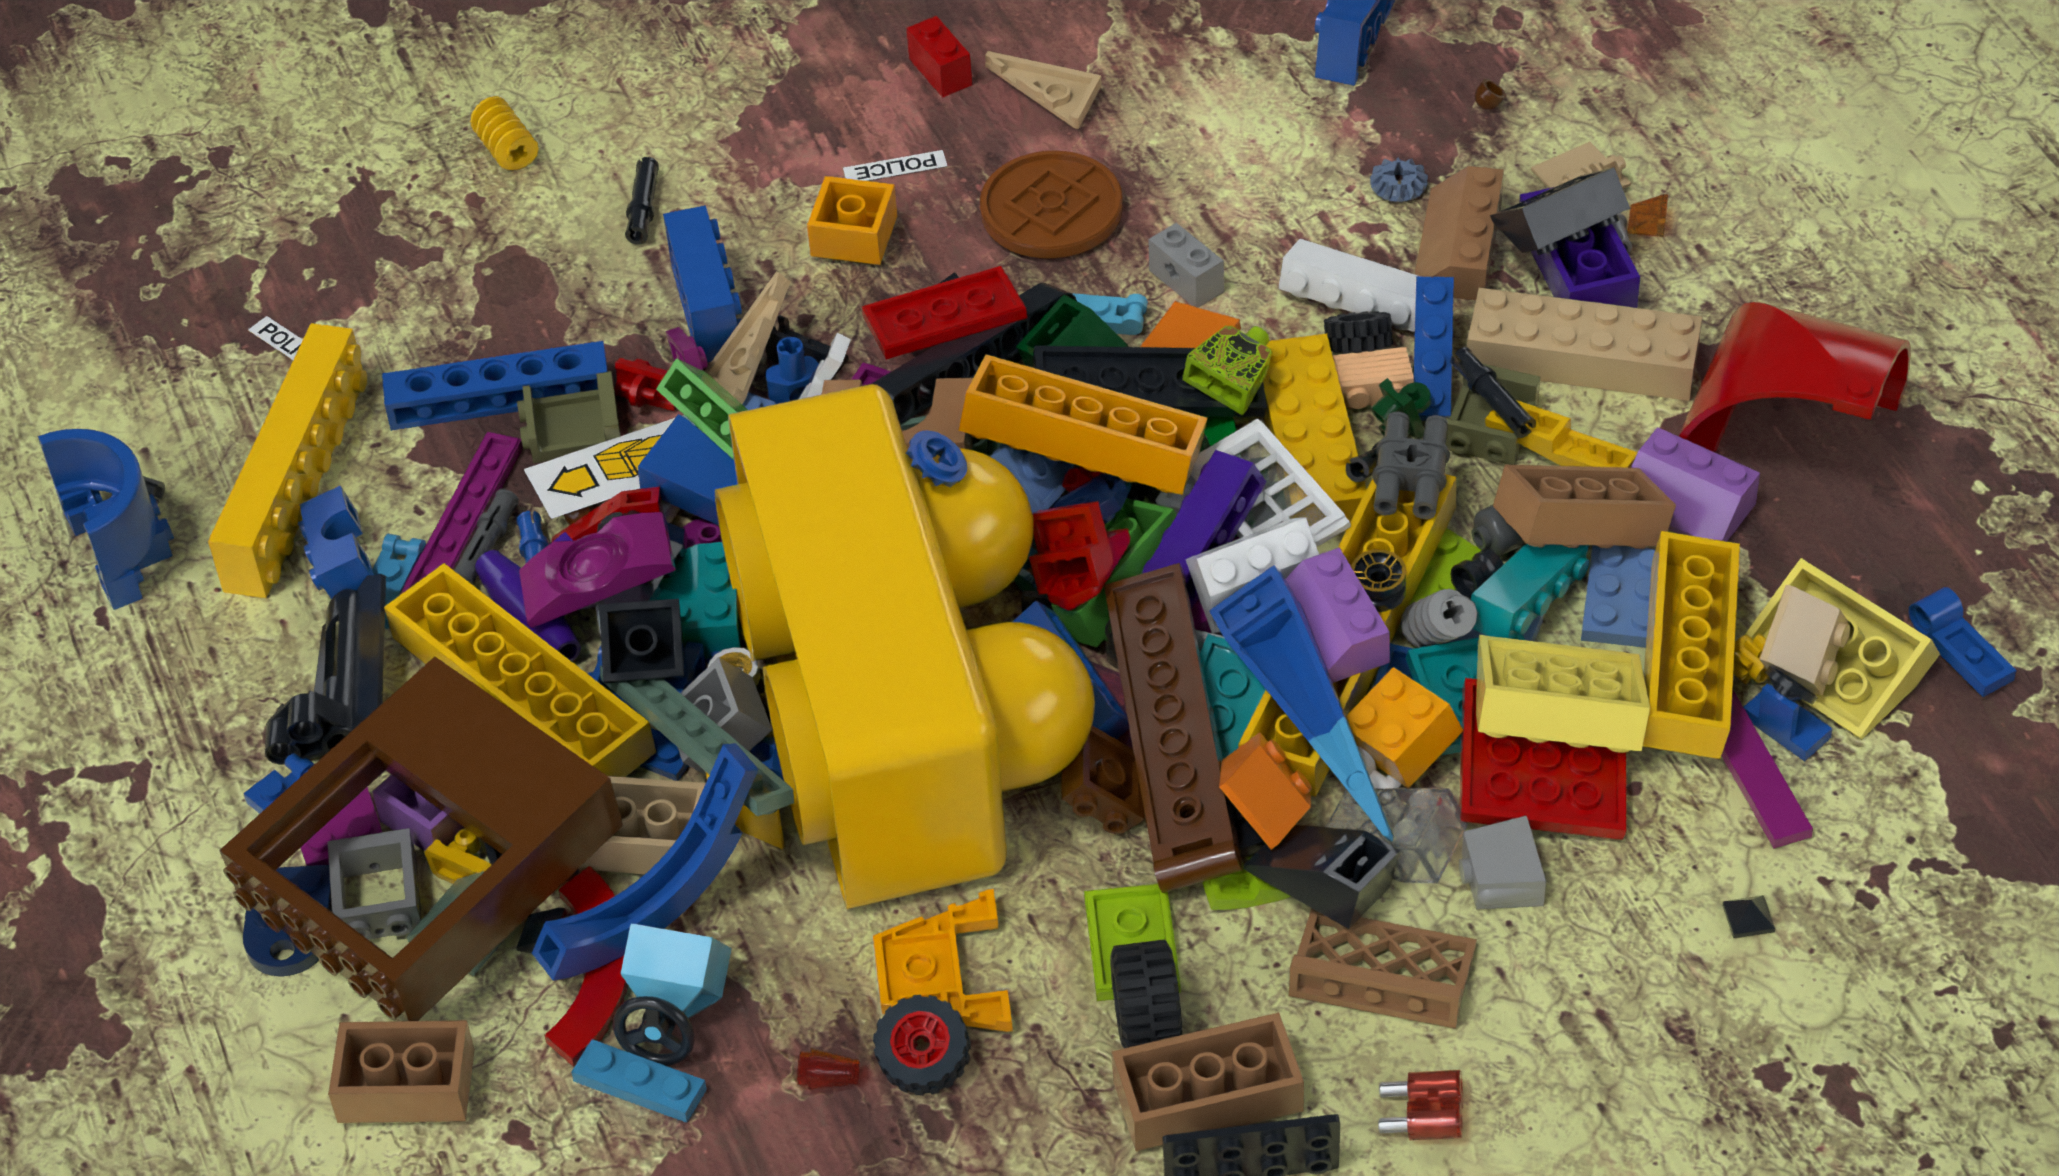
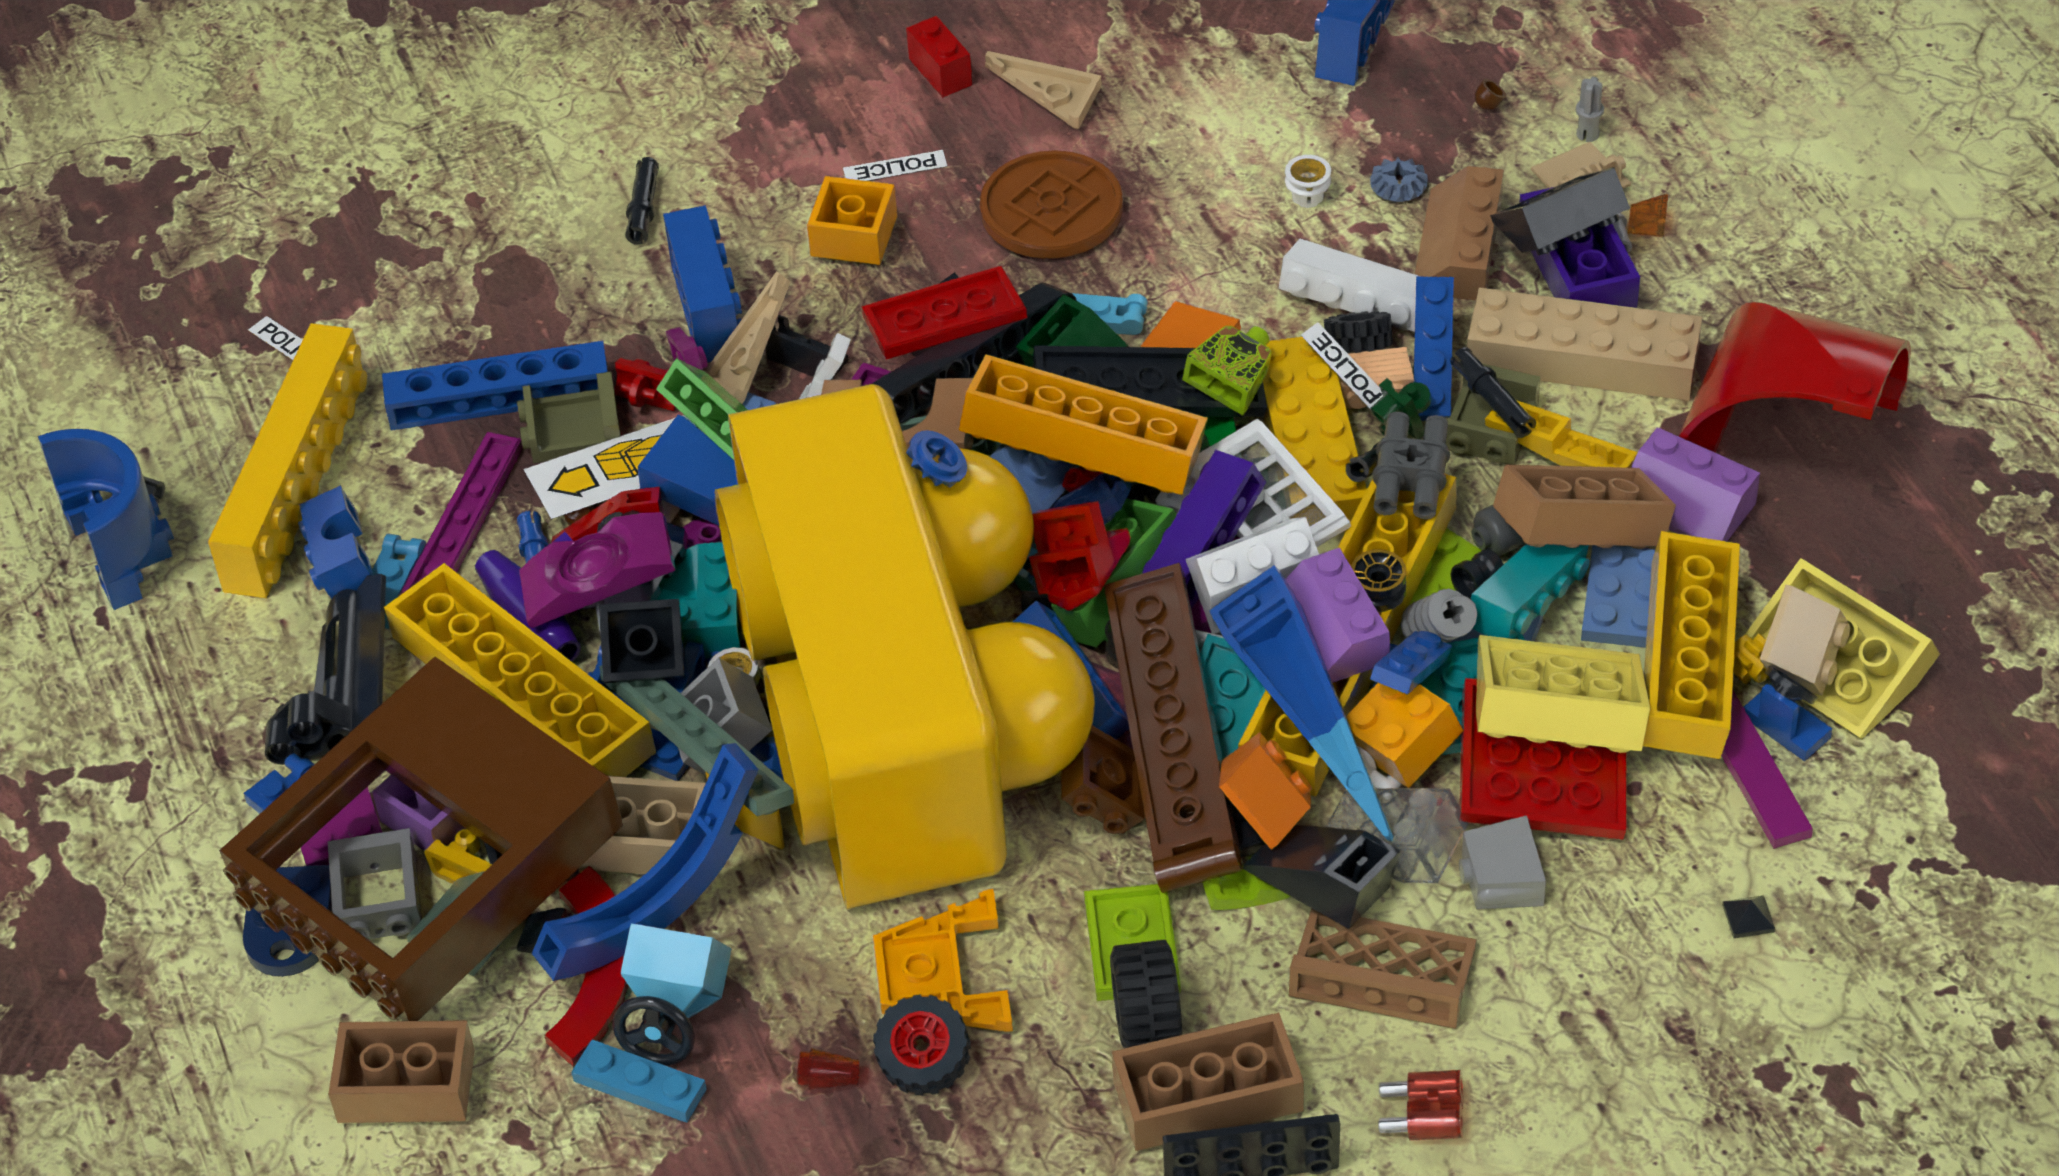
dark grey pin [454,489,519,585] -> none
yellow piece [470,96,539,170] -> none
blue piece [766,337,819,404] -> none
light grey brick [1148,223,1224,308] -> none
blue plate [1909,587,2017,697] -> none
none -> white piece [1285,155,1331,208]
none -> white sticker [1301,322,1383,411]
none -> blue plate [1370,631,1452,694]
none -> light grey axle [1576,76,1604,142]

